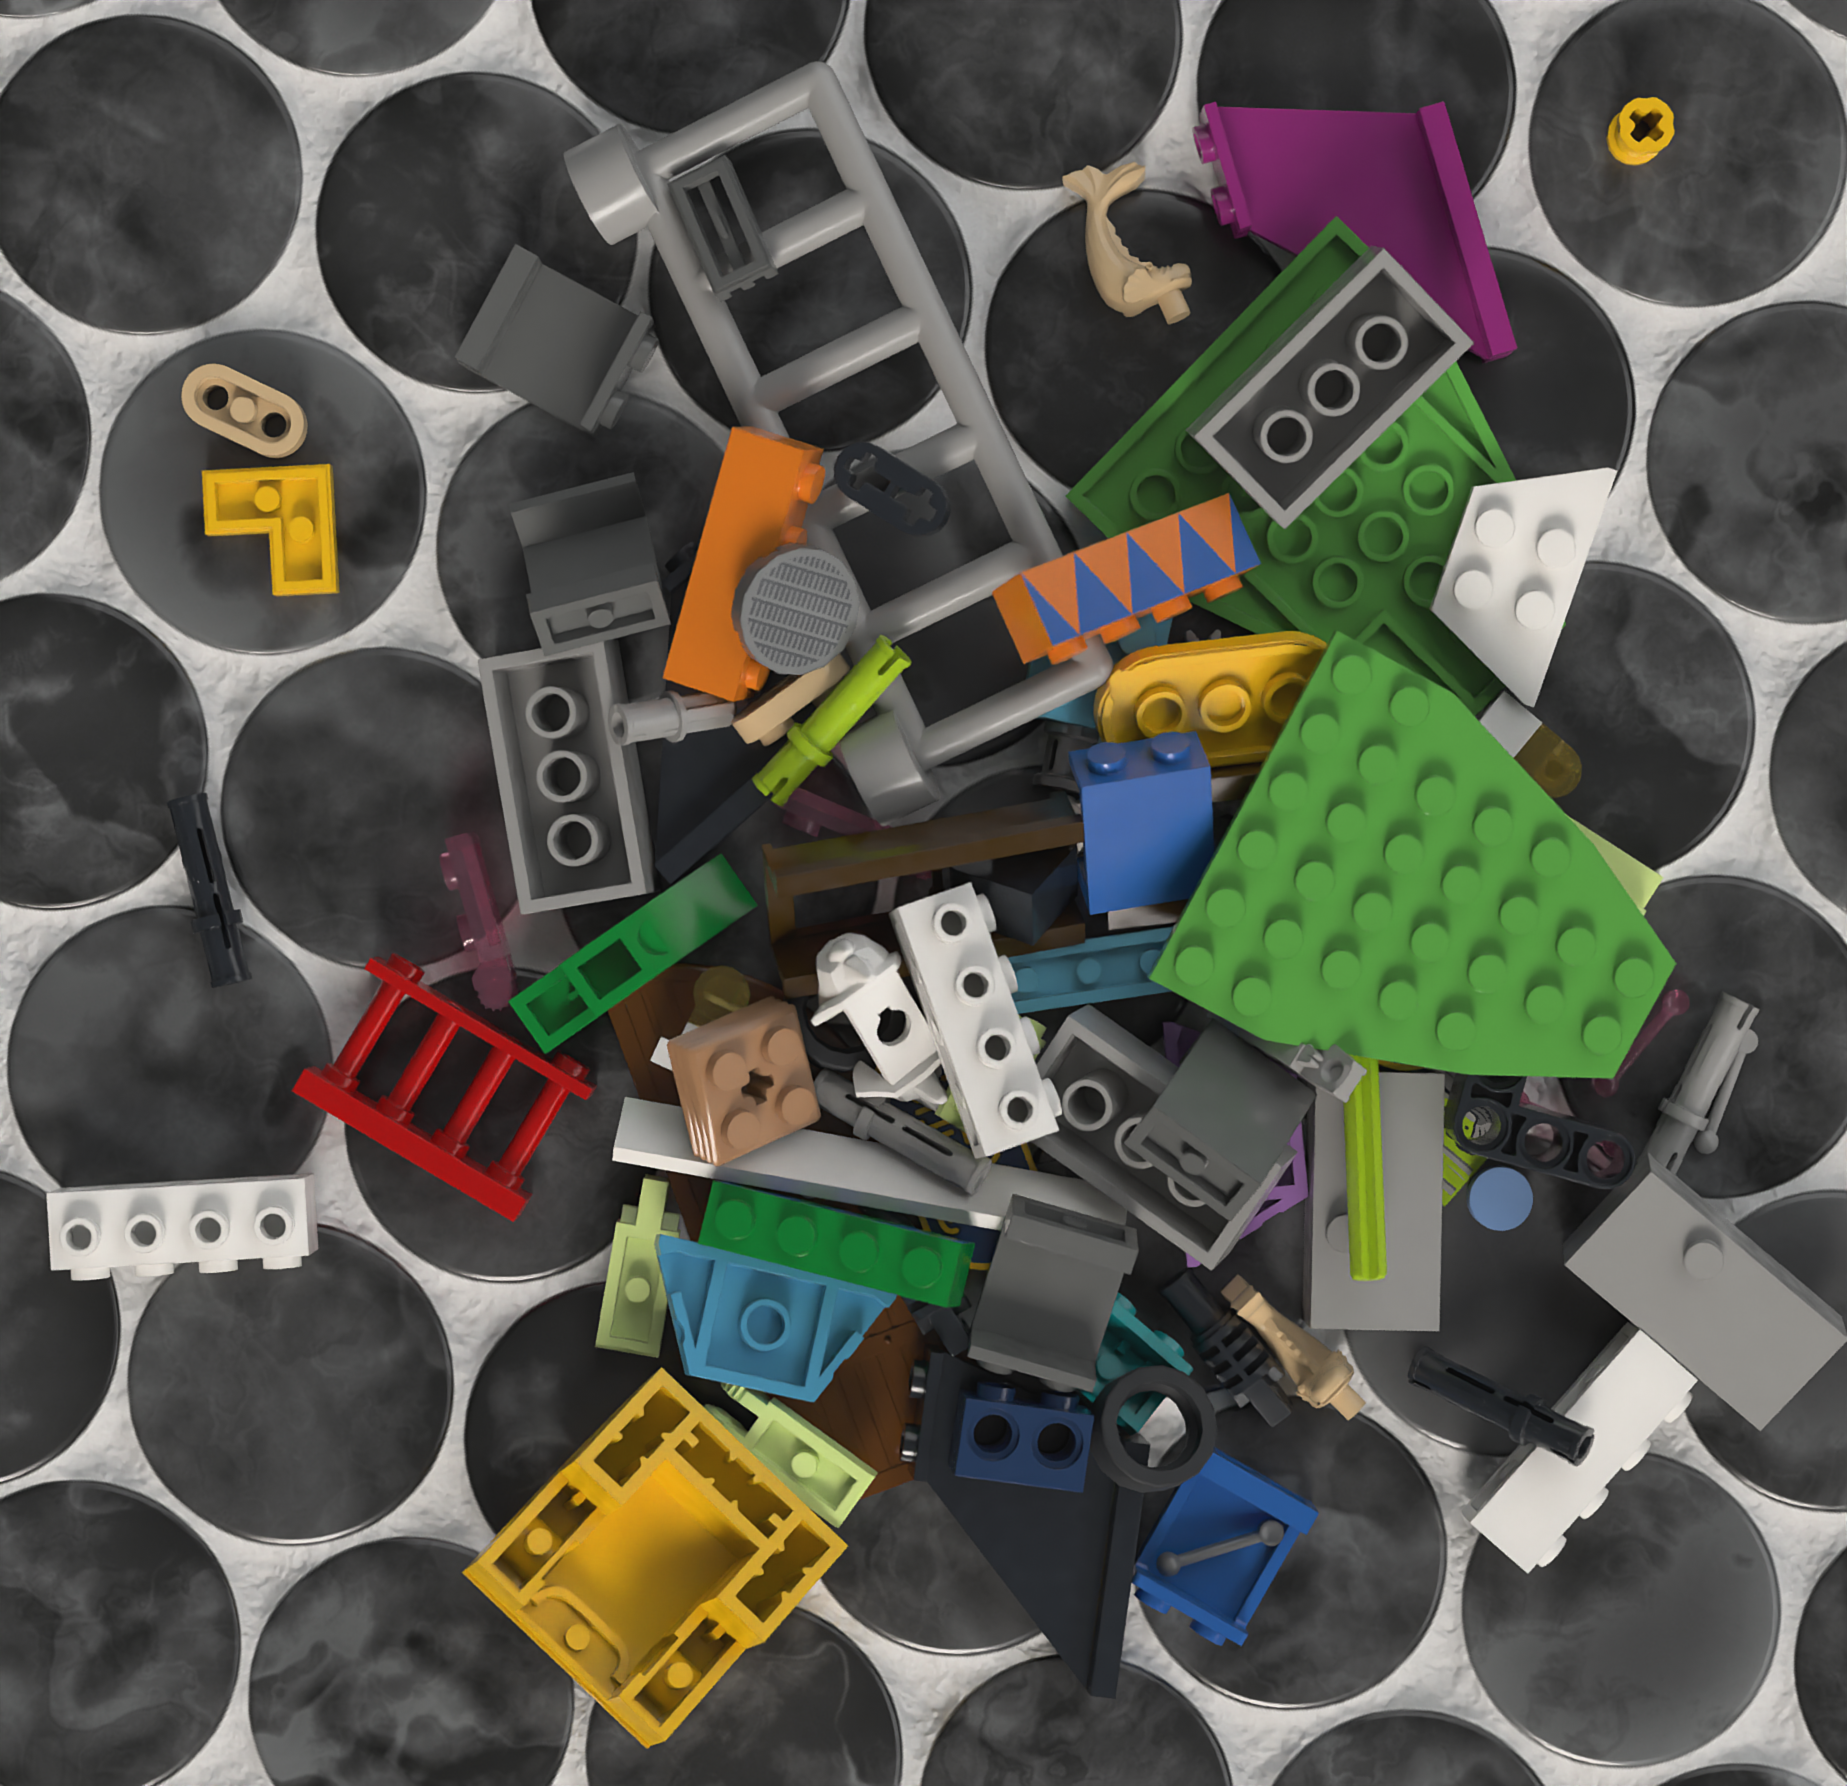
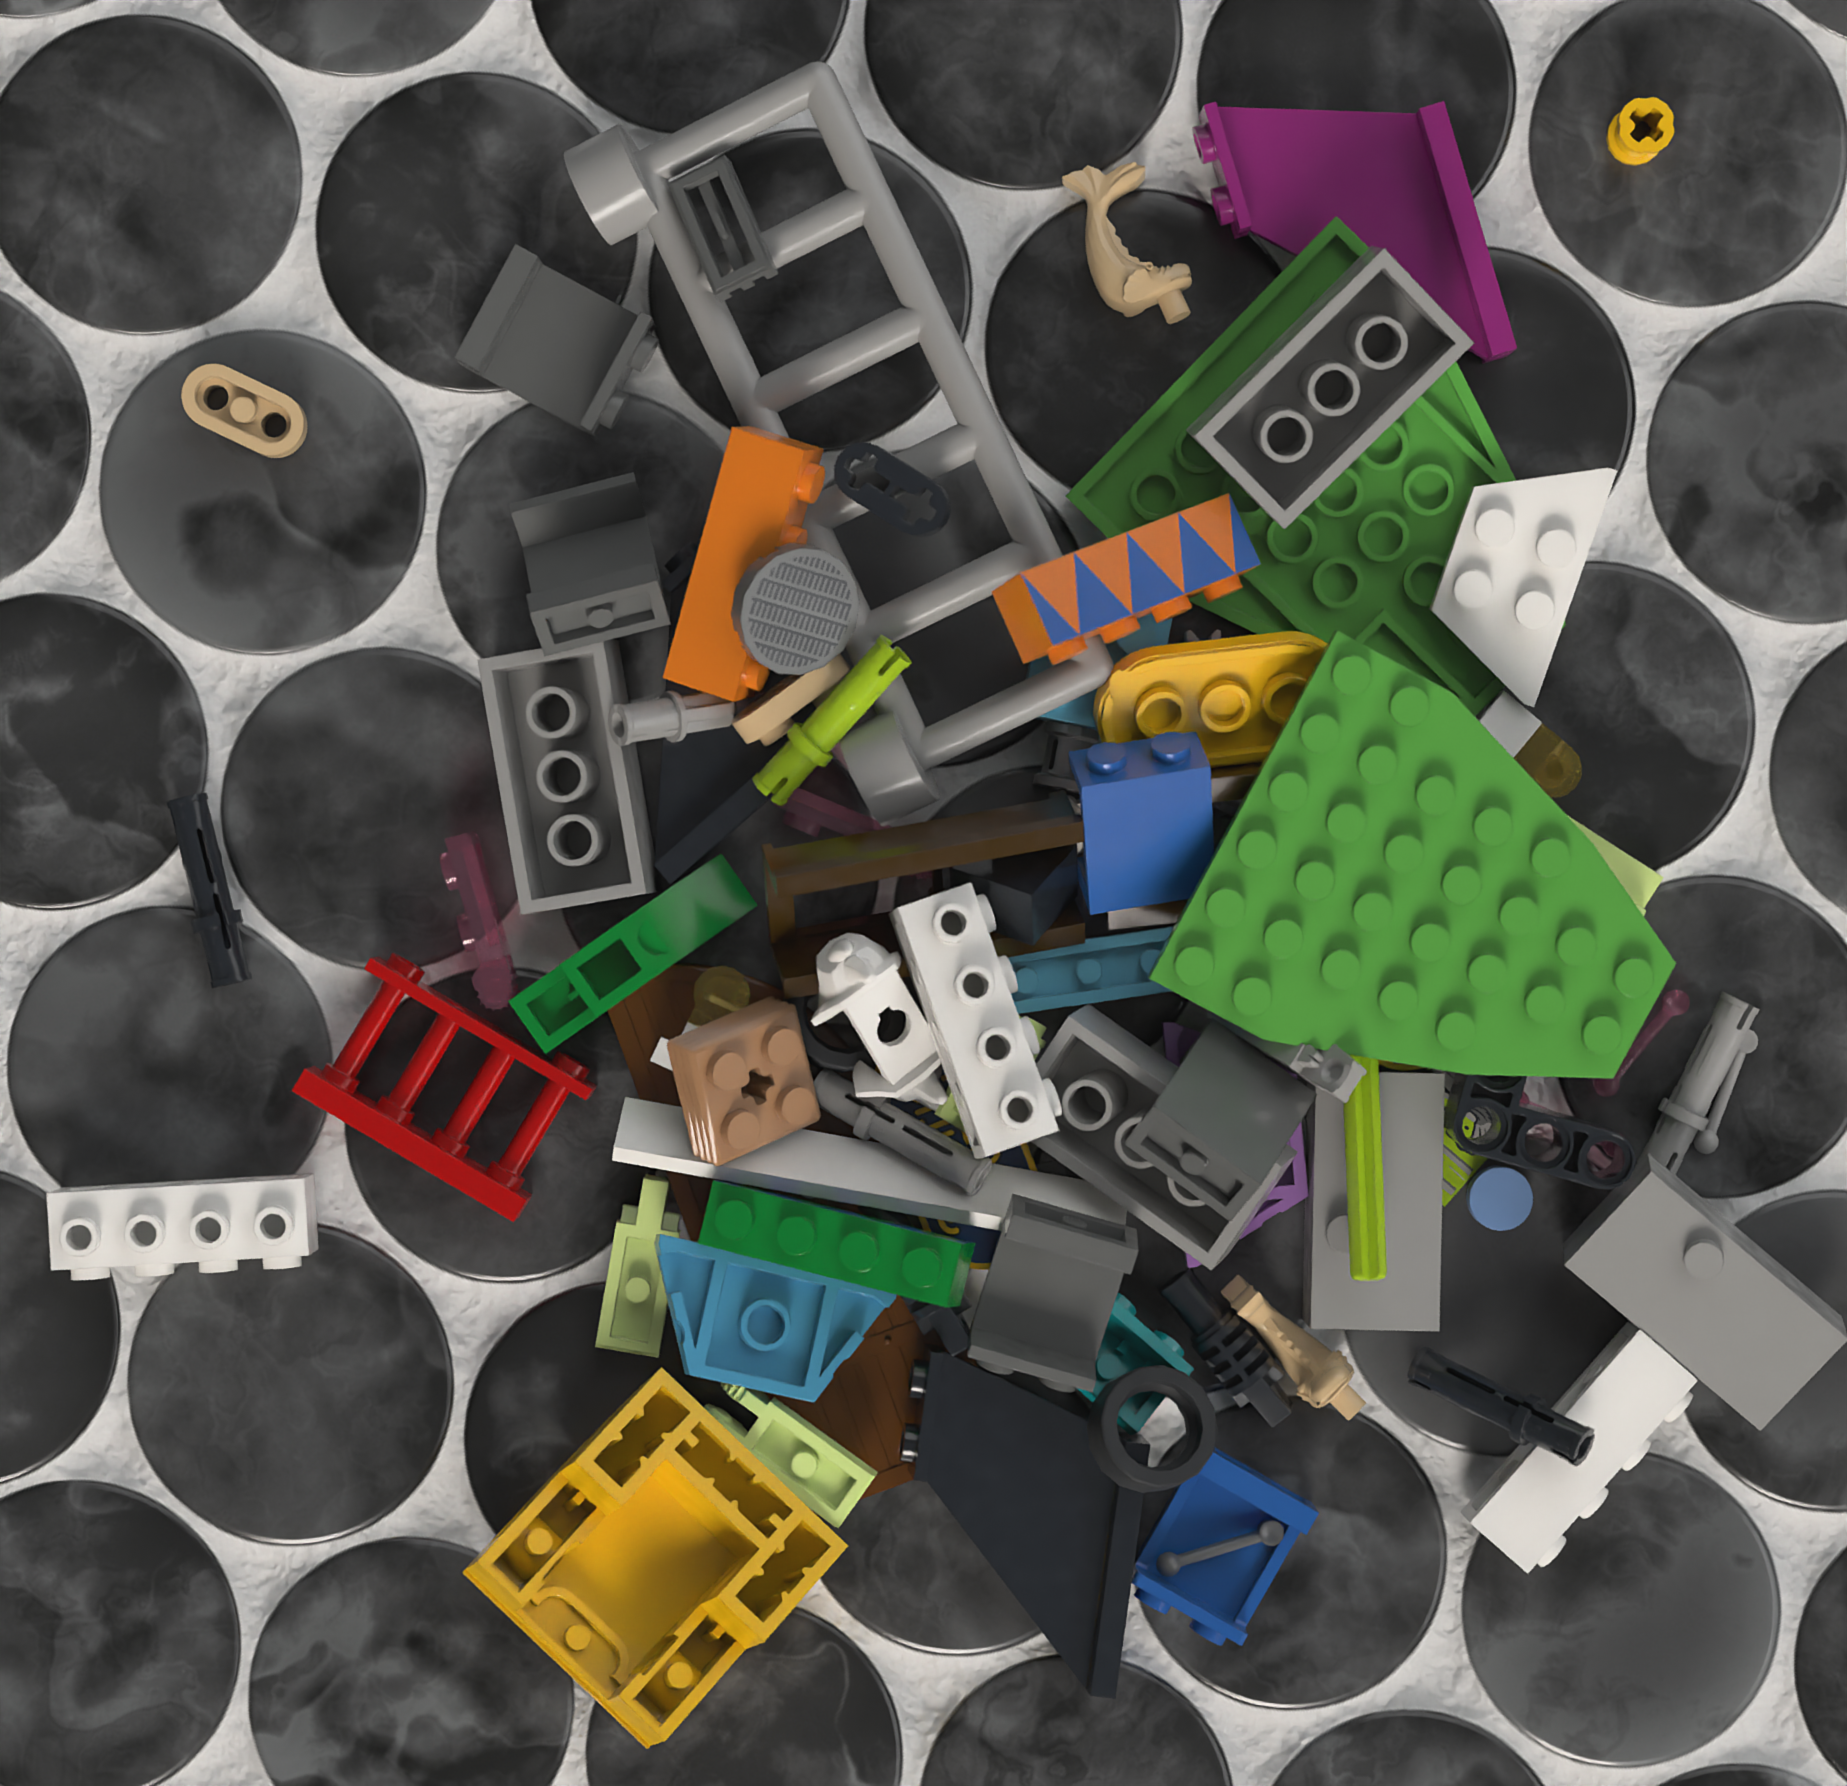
yellow tile [202,464,340,596] -> none
dark blue brick [948,1381,1094,1493] -> none

